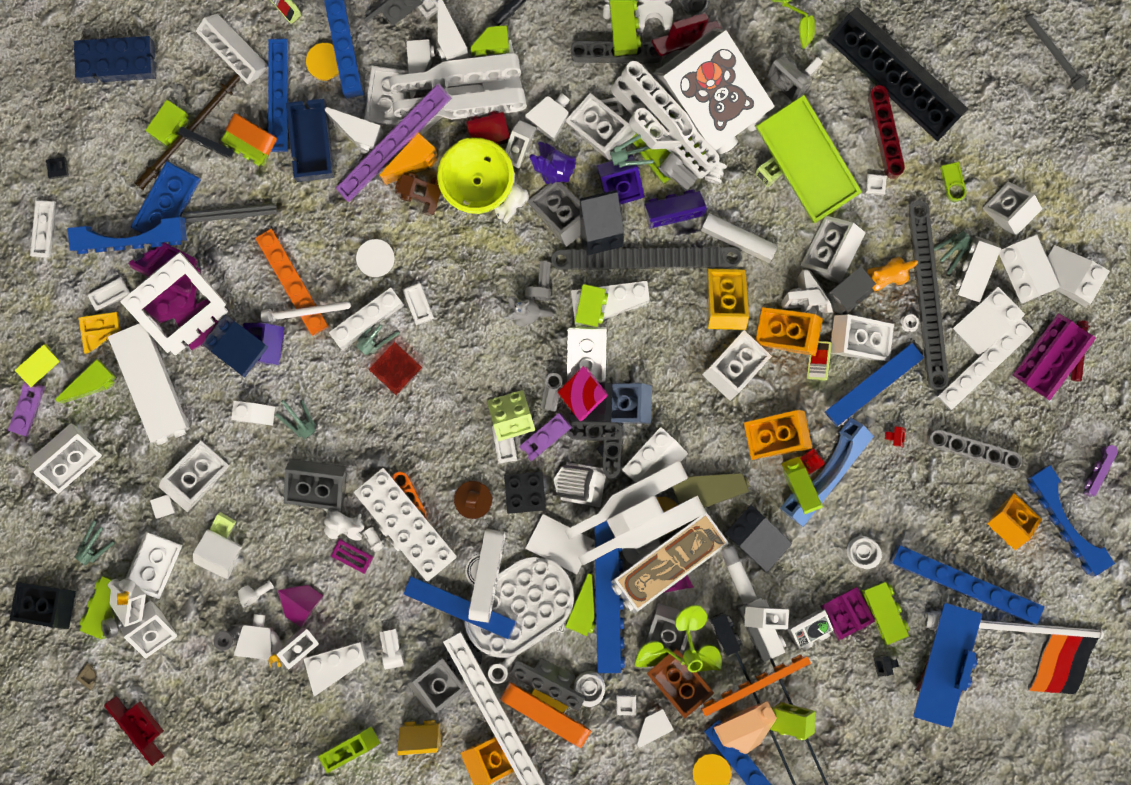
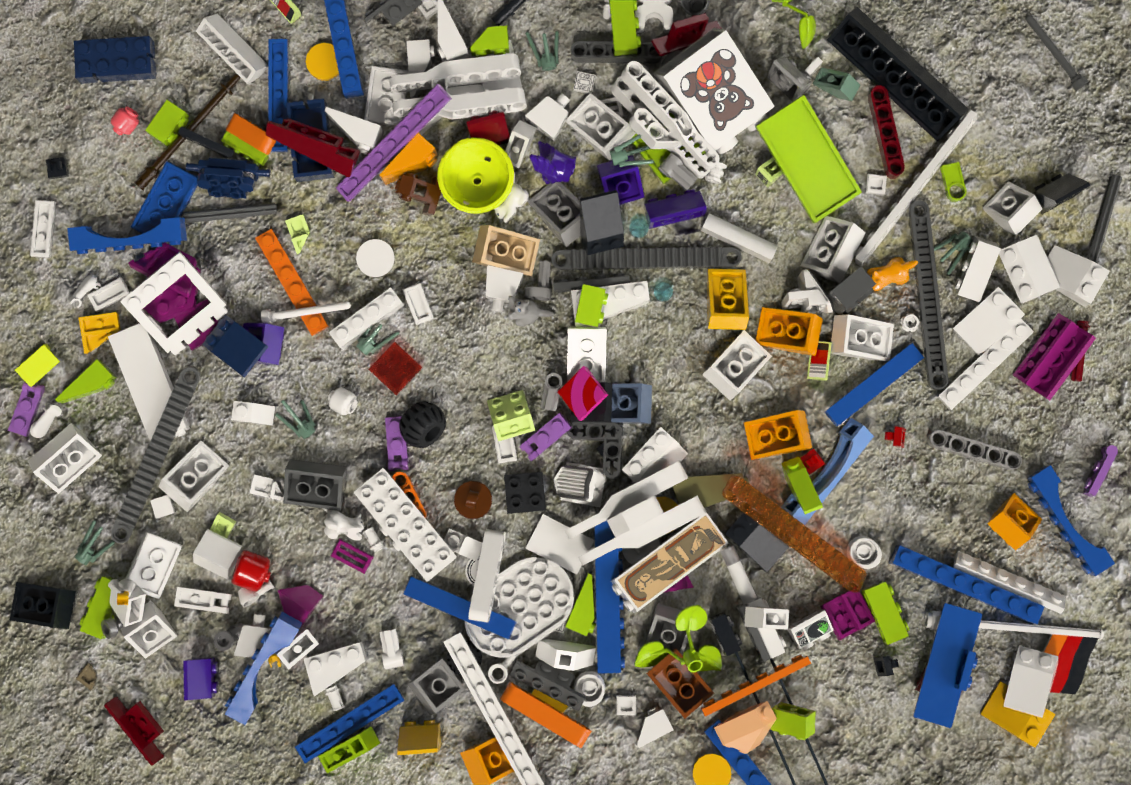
none -> white piece [30,403,62,438]
none -> white piece [67,274,101,308]
none -> coral head [110,106,139,135]
none -> dark grey gear [111,366,201,544]
none -> white plate [174,587,232,614]
none -> dark purple slope [183,658,218,701]
none -> dark blue piece [186,158,271,199]
none -> arch [225,612,302,725]
none -> red head [231,550,271,592]
none -> white slope [248,474,284,501]
none -> dark red wedge [266,119,360,177]
none -> yellowish green slope [285,214,310,254]
none -> blue plate [295,684,405,763]
none -> white pin [325,685,345,711]
none -> white head [328,387,358,415]
none -> medium lavender plate [385,417,409,471]
none -> black wheel [399,401,446,448]
none -> white slope [444,528,482,561]
none -> tan slope [472,225,540,276]
none -> white torso [486,265,524,313]
none -> sand green plant [525,31,559,71]
none -> white slope [535,638,596,671]
none -> dark grey plate [553,273,630,293]
none -> white tile [573,71,596,94]
none -> clear light blue tile [629,219,649,238]
none -> clear light blue tile [654,282,673,302]
none -> clear orange beam [722,475,867,593]
none -> sand green slope [813,68,860,101]
none -> white plate [855,110,977,267]
none -> white plate [953,551,1066,614]
none -> yellow slope [980,681,1055,748]
none -> white slope [1003,645,1058,718]
none -> black slope [1033,173,1091,215]
none -> dark grey axle [1087,174,1122,263]

